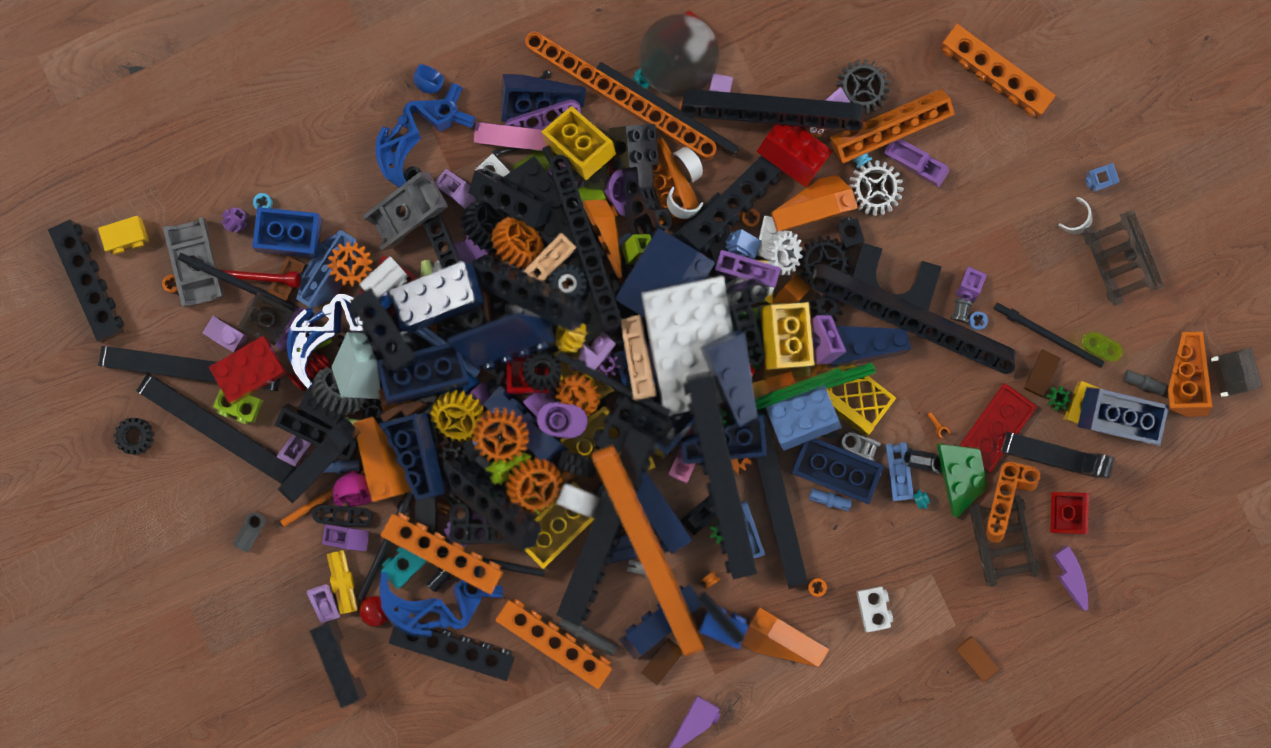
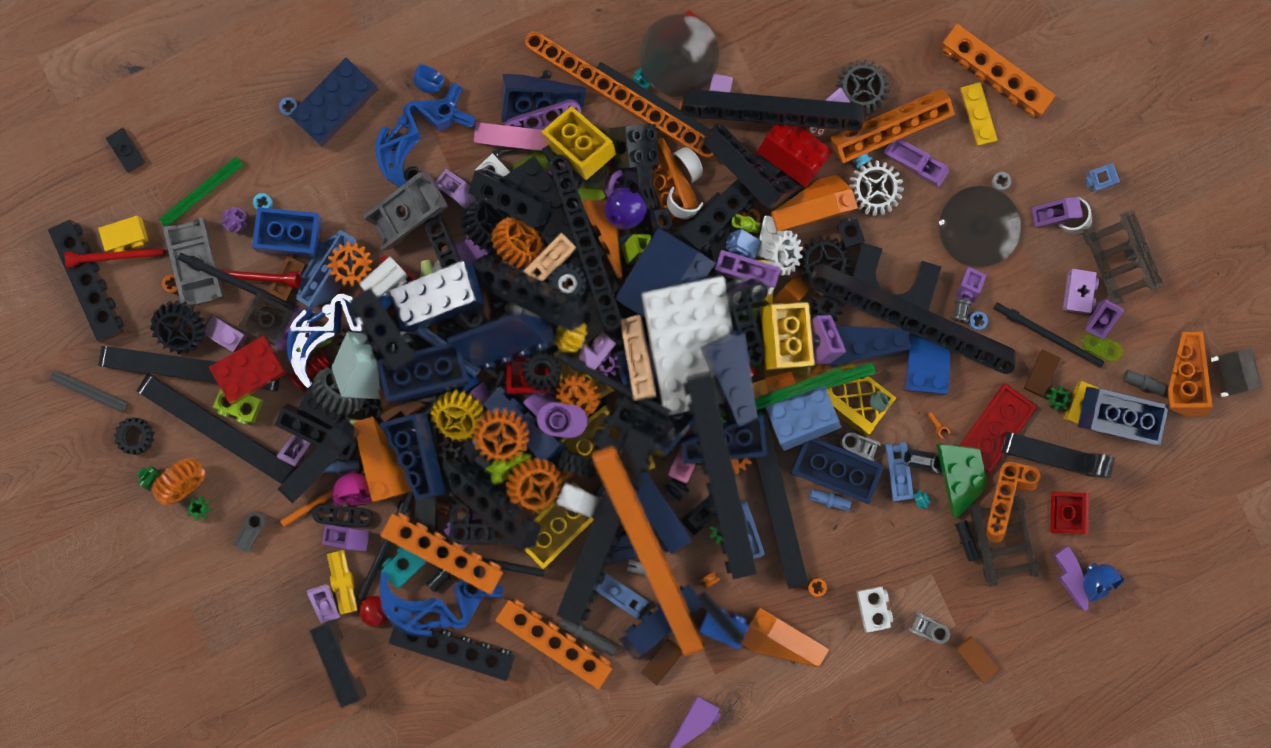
none -> dark grey axle [50,371,127,412]
none -> red piece [64,248,166,268]
none -> black plate [106,128,146,173]
none -> green gear [136,465,162,491]
none -> black gear [150,300,207,355]
none -> orange gear [151,457,206,506]
none -> green axle [159,157,243,226]
none -> green gear [185,496,212,521]
none -> medium blue bush [279,97,298,116]
none -> dark blue brick [289,57,378,147]
none -> medium blue plate [596,572,650,620]
none -> dark purple cylinder [604,187,647,230]
none -> black gear [665,478,690,501]
none -> black beam [703,123,804,209]
none -> lime axle [732,214,762,233]
none -> sand green plate [870,392,889,412]
none -> blue slope [904,332,950,395]
none -> light grey piece [908,612,950,644]
none -> clear smoke dish [938,186,1021,268]
none -> black axle [954,520,980,562]
none -> yellow plate [960,82,998,147]
none -> light grey bush [991,172,1011,191]
none -> medium lavender slope [1031,197,1083,227]
none -> lavender brick [1063,269,1099,315]
none -> blue cylinder [1083,563,1124,602]
none -> medium lavender slope [1085,300,1124,340]

